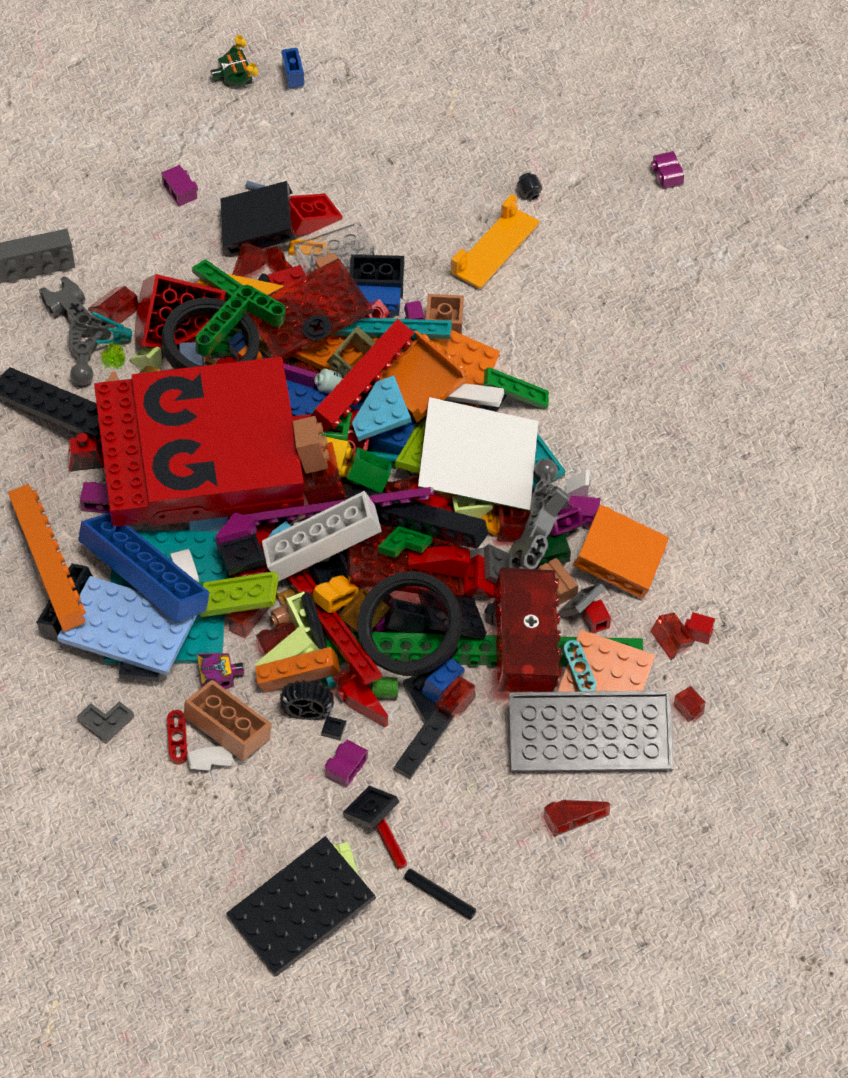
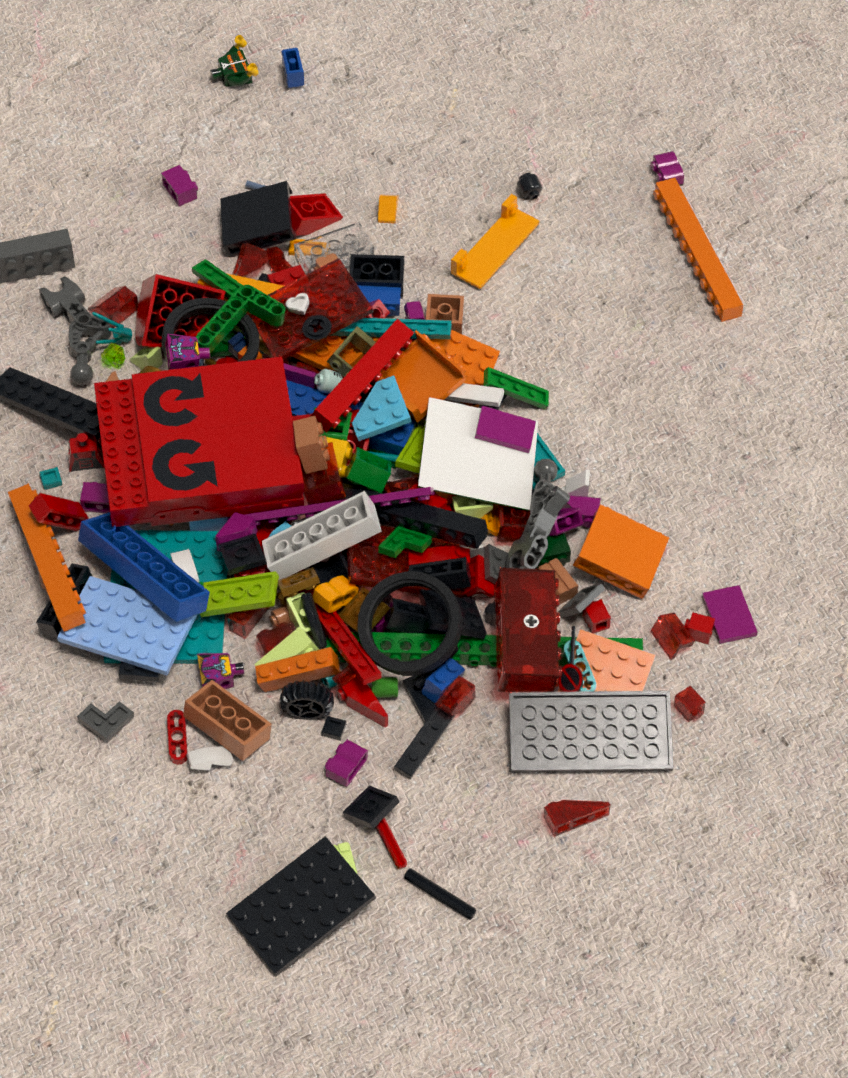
none -> red brick [29,493,89,531]
none -> teal tile [39,467,63,490]
none -> magenta torso [165,334,210,370]
none -> pearl gold plate [278,567,320,597]
none -> white tile [286,293,310,315]
none -> light orange slope [378,194,399,224]
none -> black slope [409,557,471,590]
none -> magenta tile [475,406,536,453]
none -> piece [558,626,583,692]
none -> orange brick [653,178,743,322]
none -> magenta tile [702,585,758,644]

